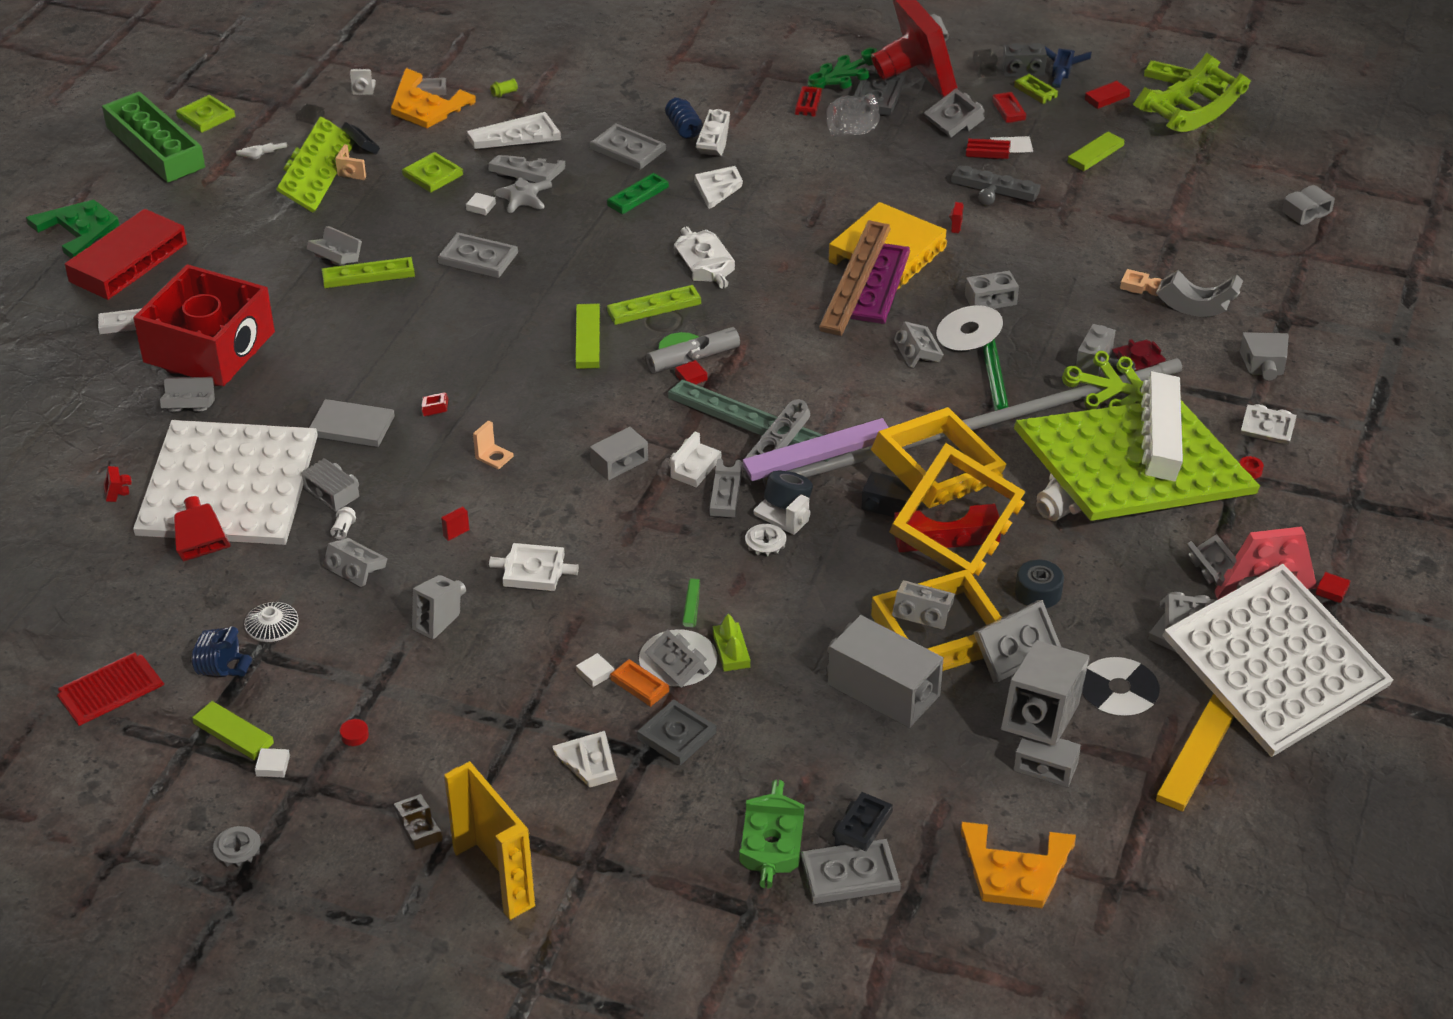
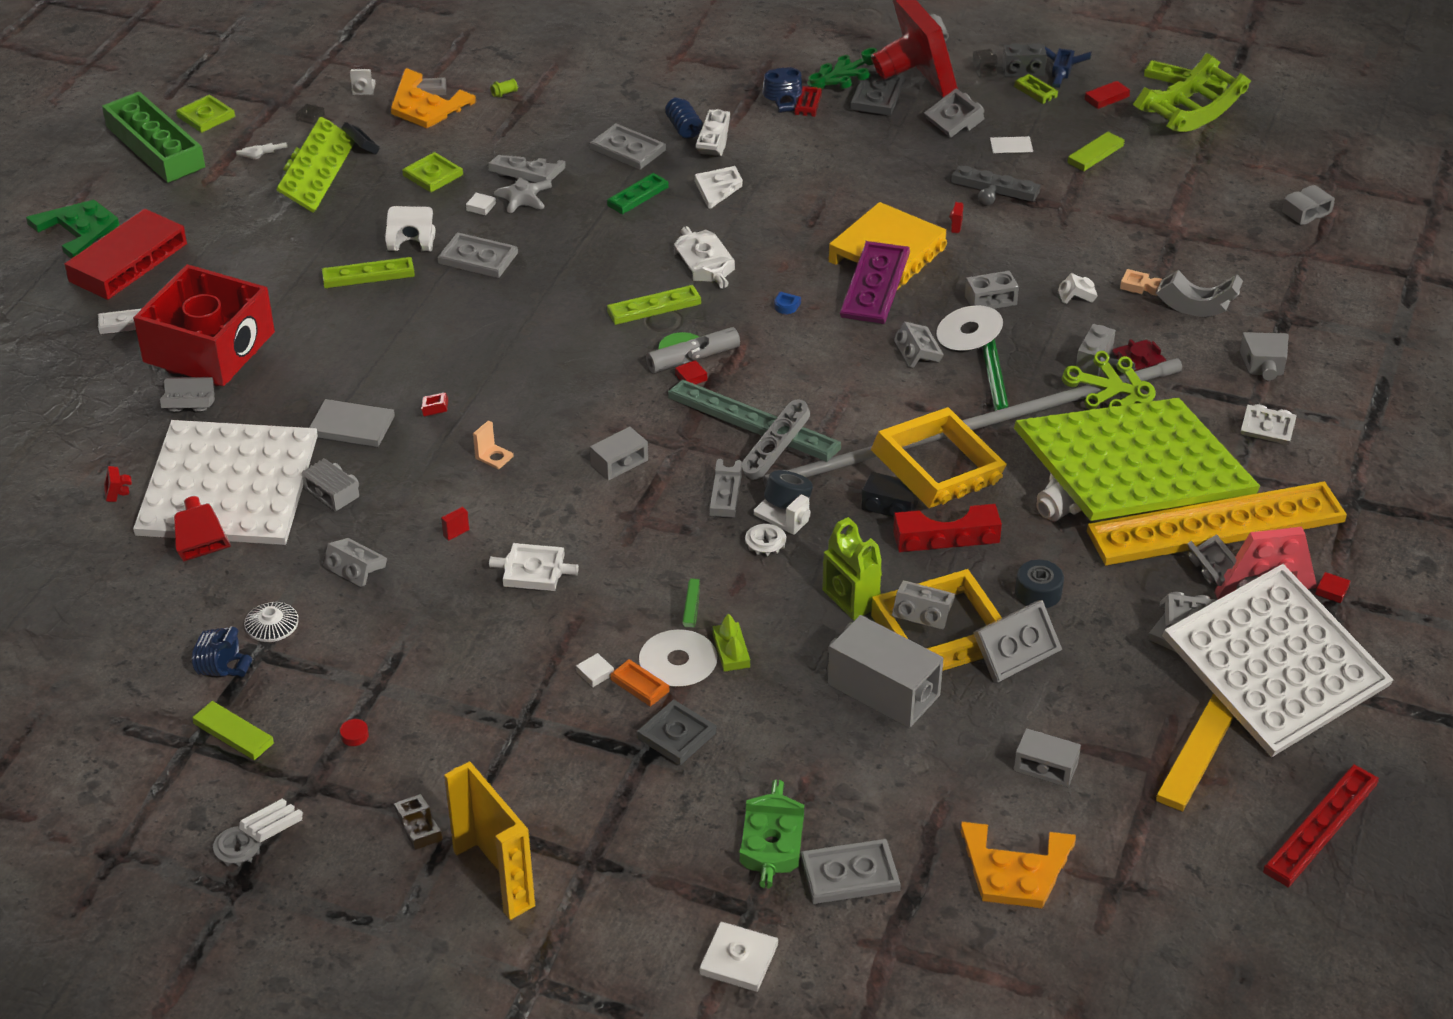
red window [57,652,165,726] -> none
white tile [255,748,290,777] -> none
light grey bracket [307,226,362,266] -> none
white pin [330,507,356,539] -> none
light nougat bracket [335,145,366,180] -> none
light grey torso [412,575,466,639] -> none
white wing [467,112,561,149] -> none
white wing [553,731,617,787] -> none
lime tile [576,304,600,369] -> none
light grey bracket [645,629,710,688] -> none
white bracket [669,432,721,488] -> none
lavender tile [743,418,889,481] -> none
medium nougat tile [819,220,890,336] -> none
clear piece [826,94,880,137] -> none
black bracket [832,792,893,851] -> none
yellow window [889,443,1026,576] -> none
red tile [966,138,1011,159] -> none
red tile [992,92,1026,123] -> none
light grey brick [1001,640,1090,746] -> none
sticker [1082,657,1160,715] -> none
white brick [1141,371,1183,481] -> none
red tile [1239,456,1264,479] -> none
none -> white tile [239,799,303,842]
none -> white piece [385,206,436,251]
none -> white plate [700,922,778,992]
none -> dark blue piece [762,67,802,113]
none -> blue tile [775,292,801,314]
none -> lime brick [822,517,882,621]
none -> white bracket [1058,273,1098,304]
none -> yellow plate [1087,481,1347,566]
none -> red tile [1263,764,1379,888]

